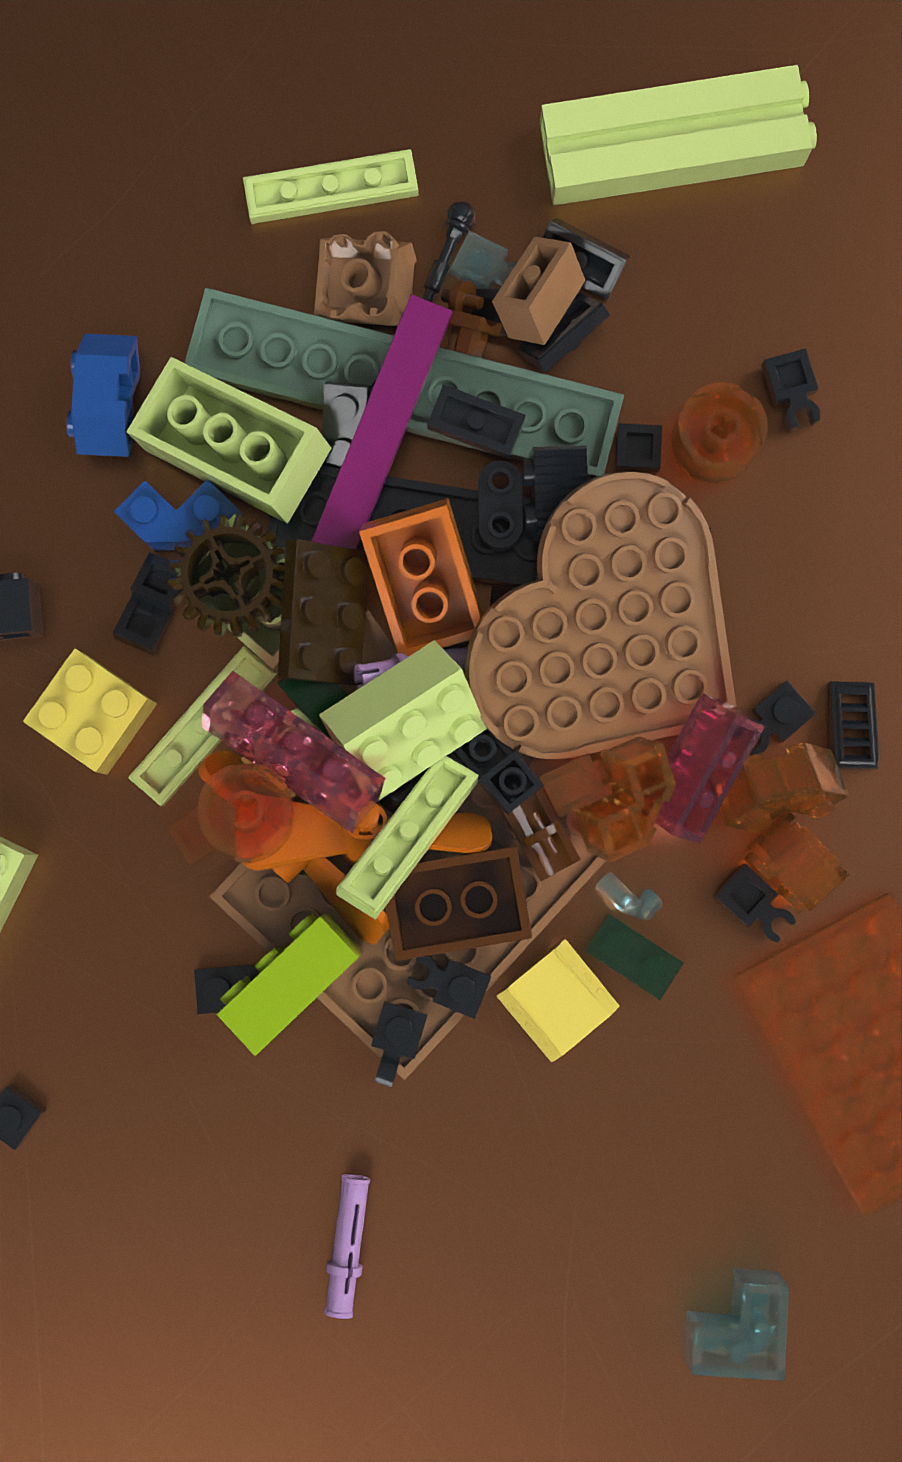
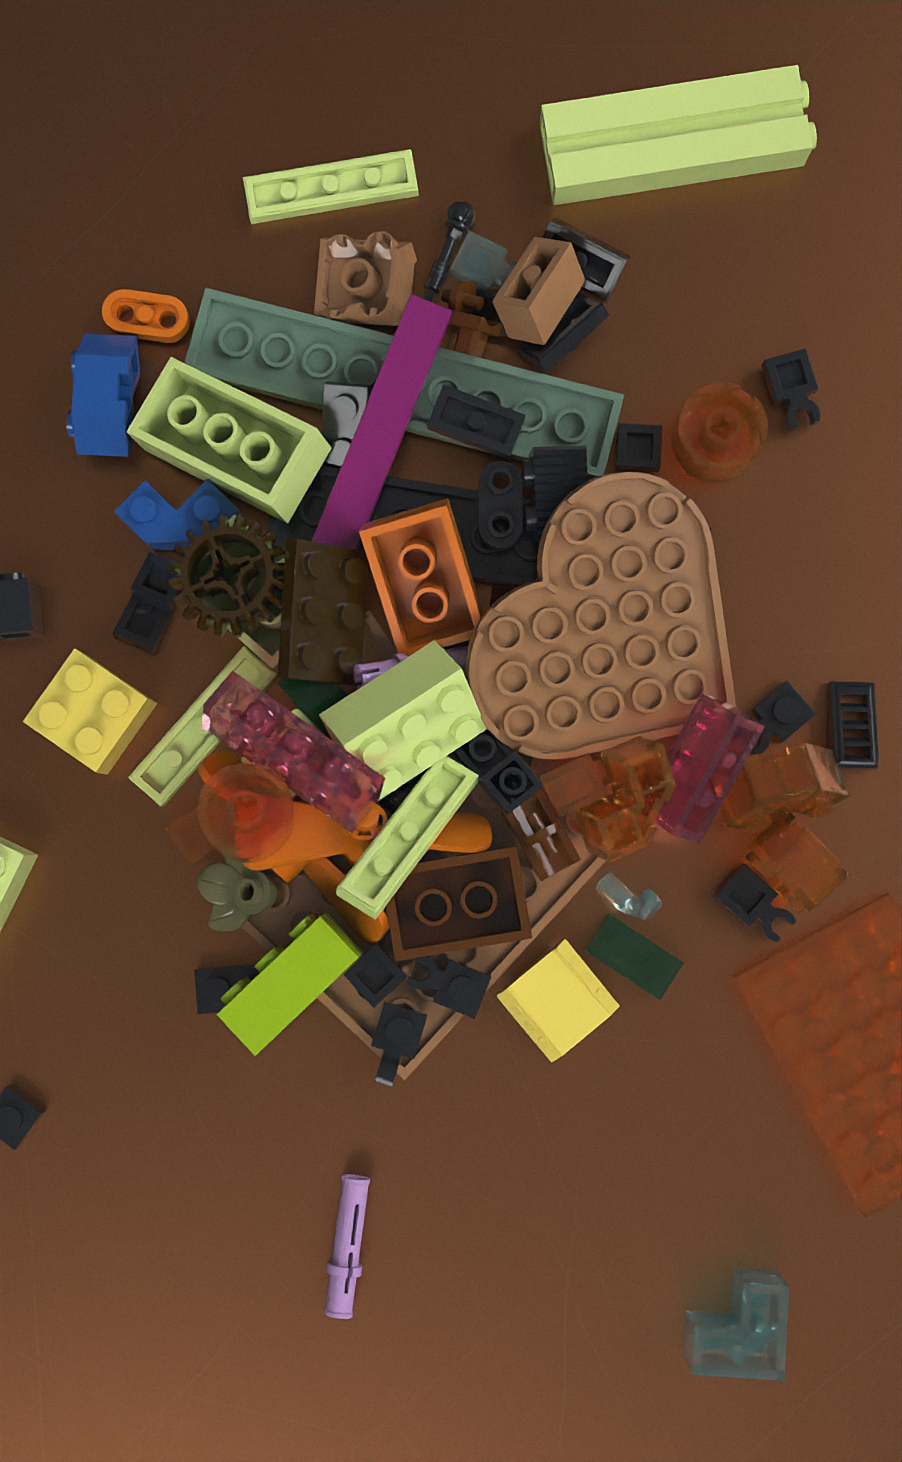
none -> orange plate [102,289,190,343]
none -> olive plate [197,843,277,932]
none -> black plate [343,942,408,1008]

